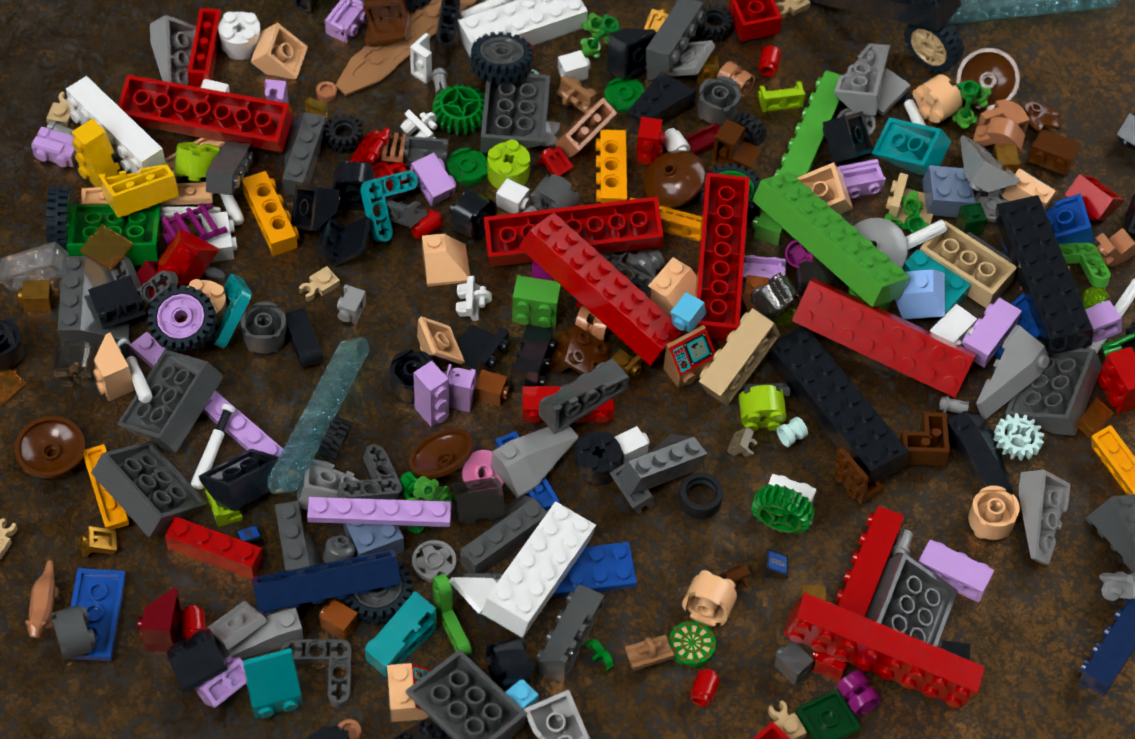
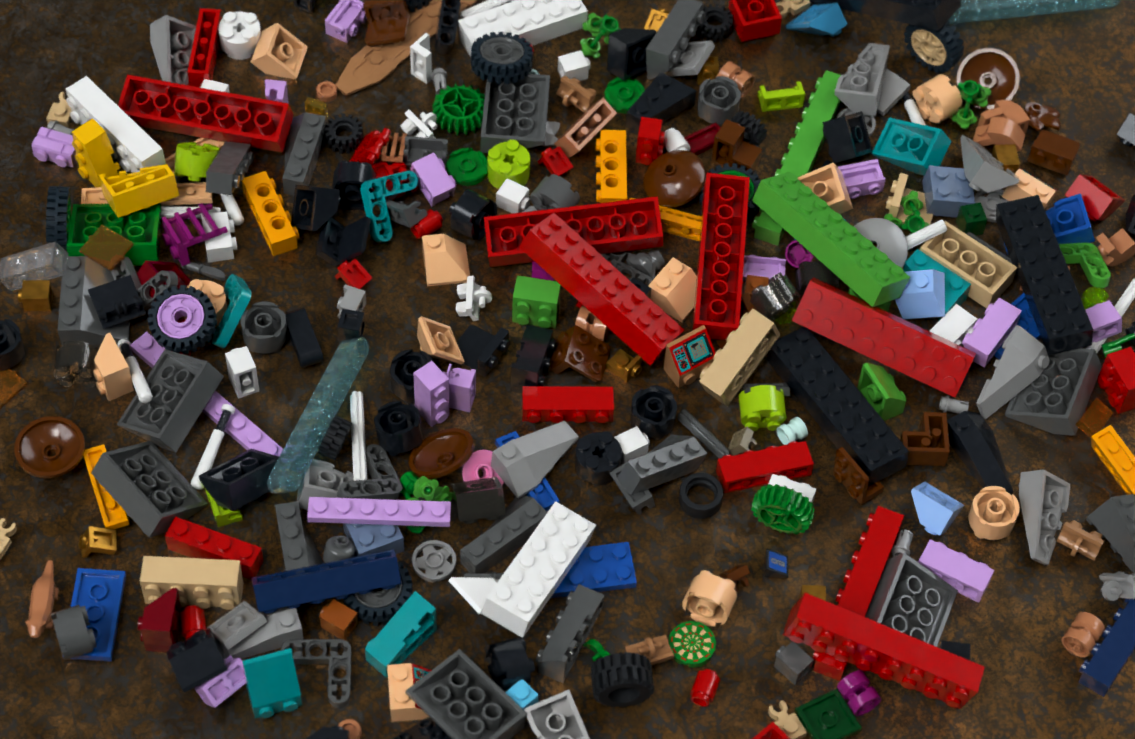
red slope [157,228,219,285] -> none
slope [235,525,264,547] -> none
tan plate [299,266,340,302] -> none
bright green beam [432,573,472,657] -> none
dark orange brick [474,370,510,407] -> none
dark grey wedge [539,358,629,434] -> none
medium azure brick [671,292,706,332] -> none
red brick [758,46,782,77] -> none
light aqua gear [993,413,1044,461] -> none
none -> tan brick [140,556,244,610]
none -> white brick [225,346,259,399]
none -> red bracket [334,258,372,289]
none -> black brick [337,309,365,345]
none -> white axle [350,391,367,481]
none -> black brick [374,401,423,456]
none -> black tyre [591,652,654,707]
none -> black brick [630,385,677,440]
none -> dark grey axle [677,409,730,458]
none -> red brick [716,441,814,494]
none -> dark azure slope [785,3,847,36]
none -> bright green slope [857,363,906,421]
none -> light blue slope [911,482,964,535]
none -> medium nougat hips [1057,520,1104,561]
none -> nougat wheel [1061,612,1105,657]

